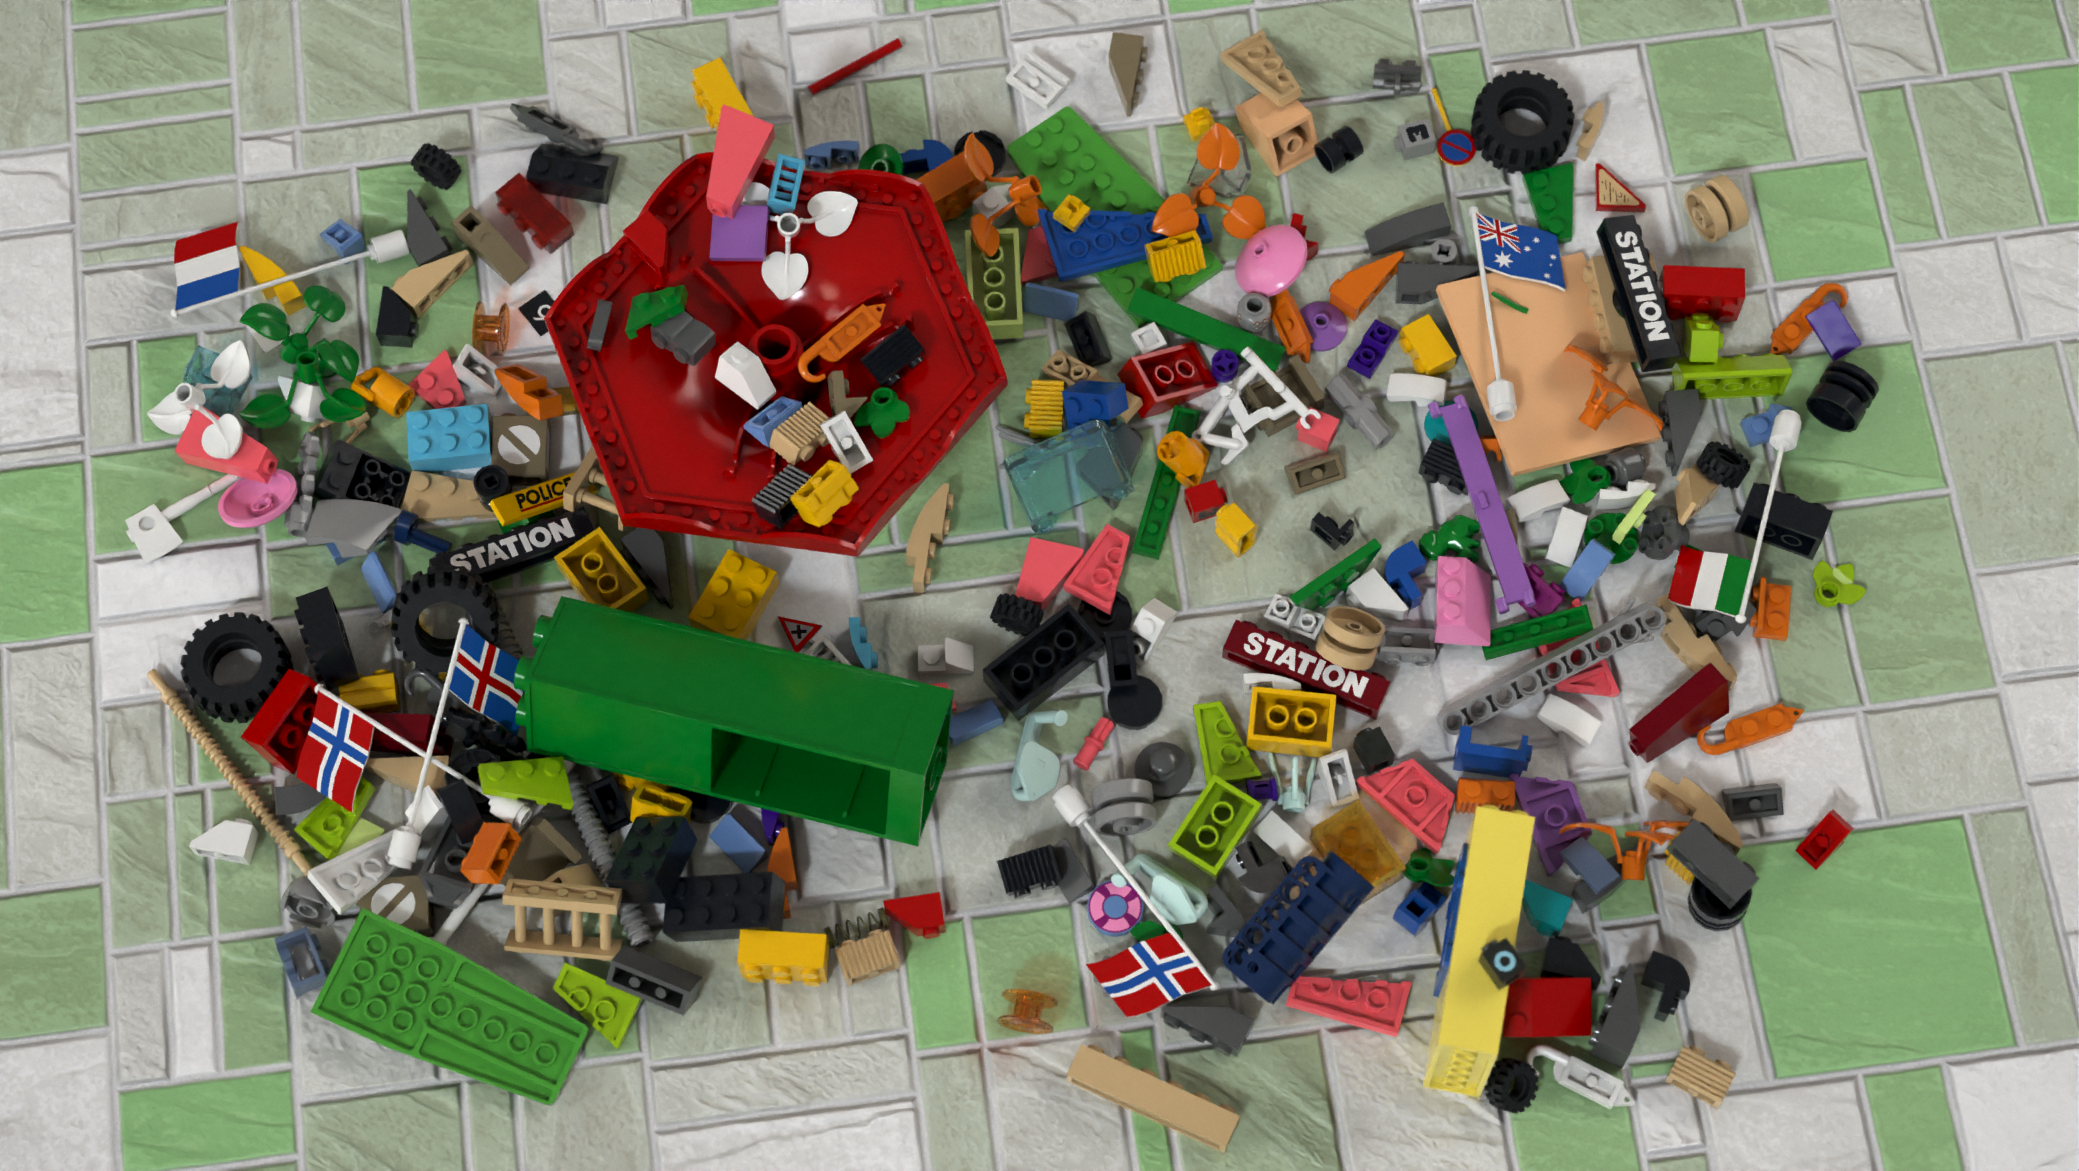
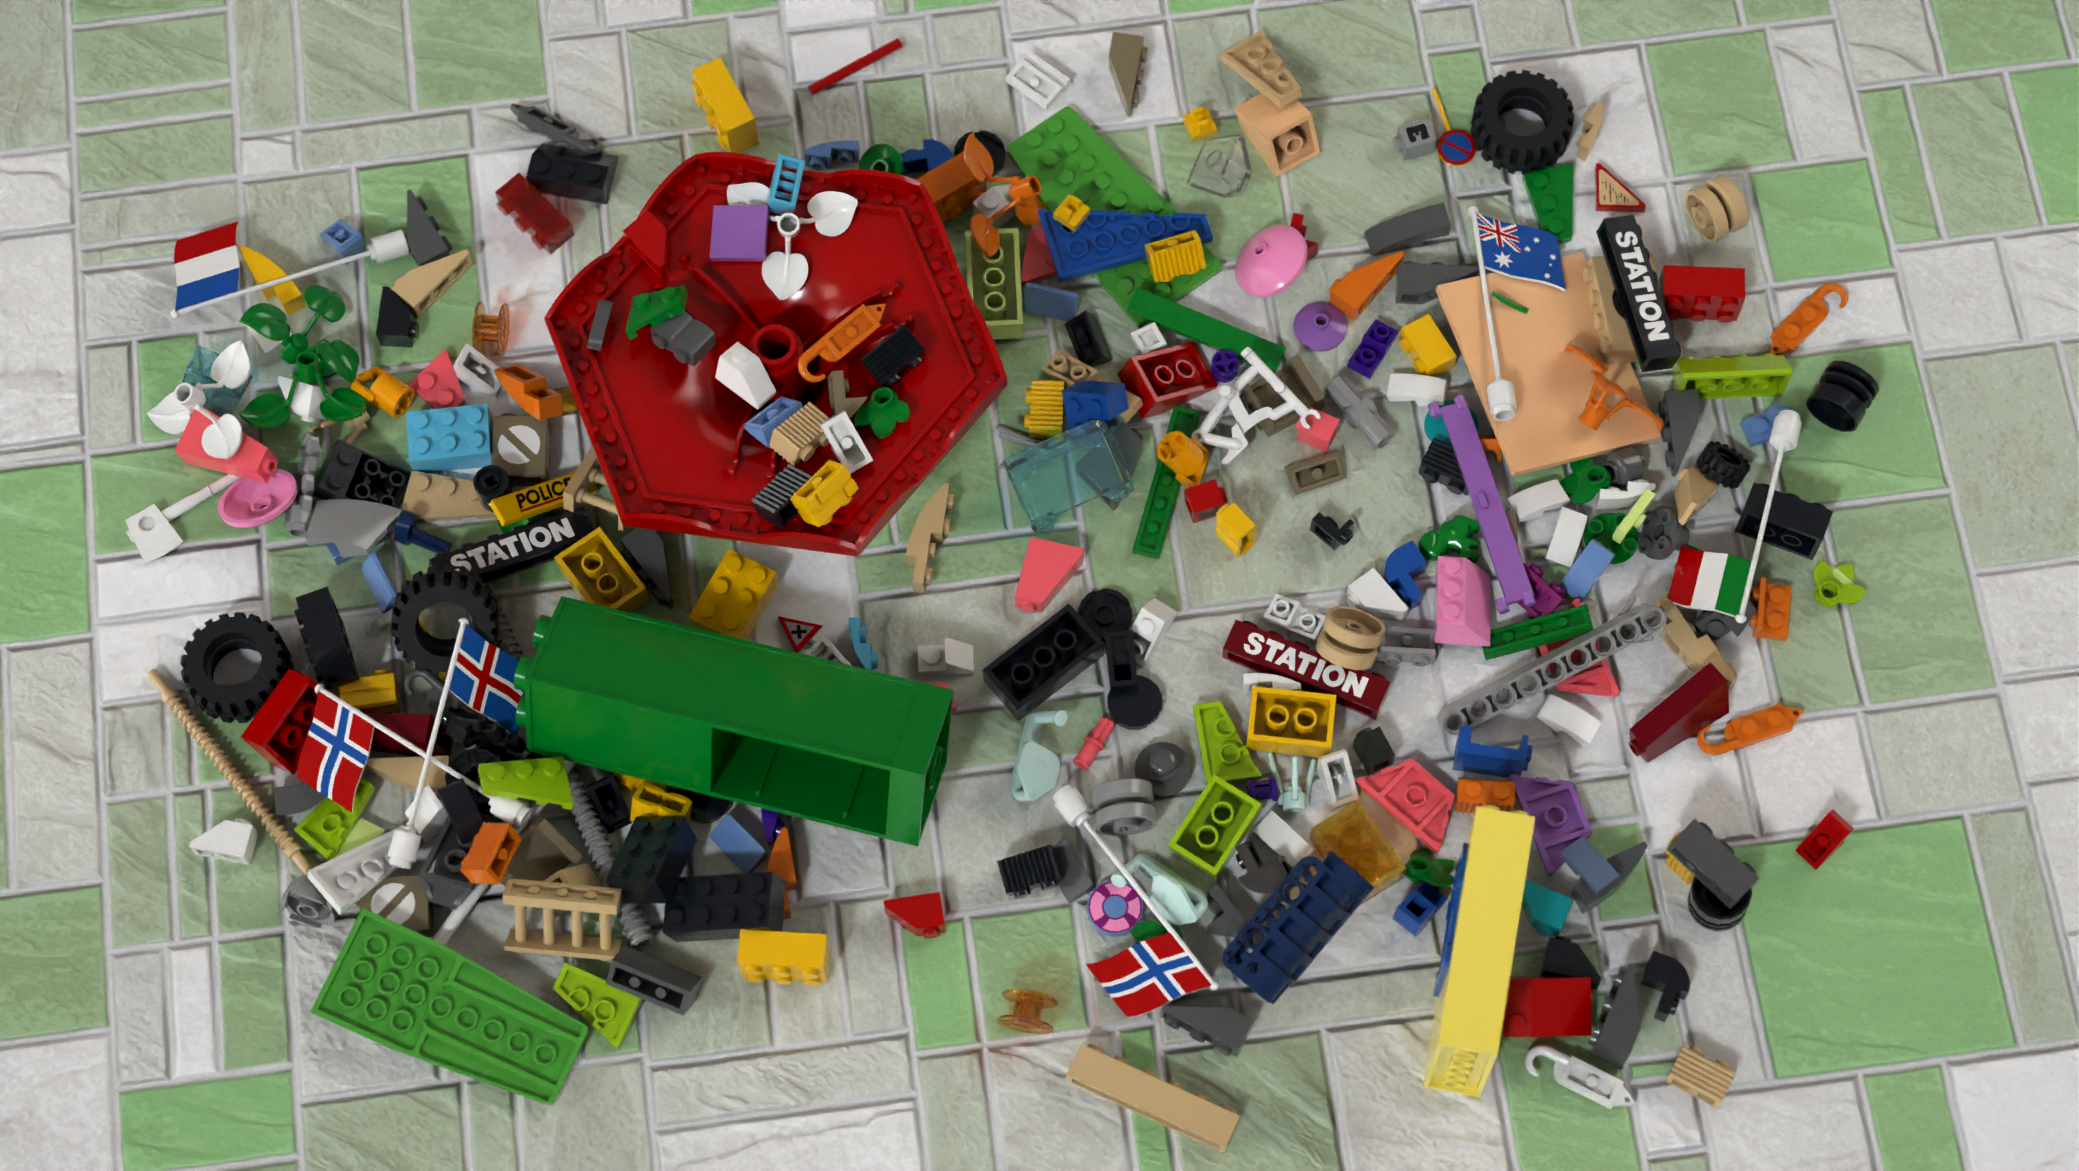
sand blue window [274,926,330,999] -> none
black tyre [411,143,462,190] -> none
dark tan slope [451,205,530,286] -> none
black sticker [518,290,554,336] -> none
coral slope [706,104,775,219] -> none
olive piece [824,907,890,949] -> none
tan brick [835,929,901,987] -> none
medium blue slope [949,699,1004,747] -> none
black tyre [990,593,1044,636] -> none
coral wing [1063,524,1130,615] -> none
orange plant [1152,123,1266,239] -> none
light grey head [1236,293,1272,333] -> none
orange plate [1270,289,1314,363] -> none
coral wing [1286,976,1412,1038] -> none
green wing [1289,538,1382,611] -> none
black wheel [1314,125,1364,174] -> none
flat silver hips [1373,59,1422,97] -> none
light grey wheel [1429,239,1457,265] -> none
pearl dark grey brick [1479,938,1527,990] -> none
black tyre [1484,1058,1538,1114] -> none
orange plant [1560,820,1690,881] -> none
tan slope [1644,770,1743,856] -> none
lime brick [1683,313,1723,362] -> none
dark grey slope [1722,783,1784,821] -> none
dark purple slope [1805,300,1861,361] -> none

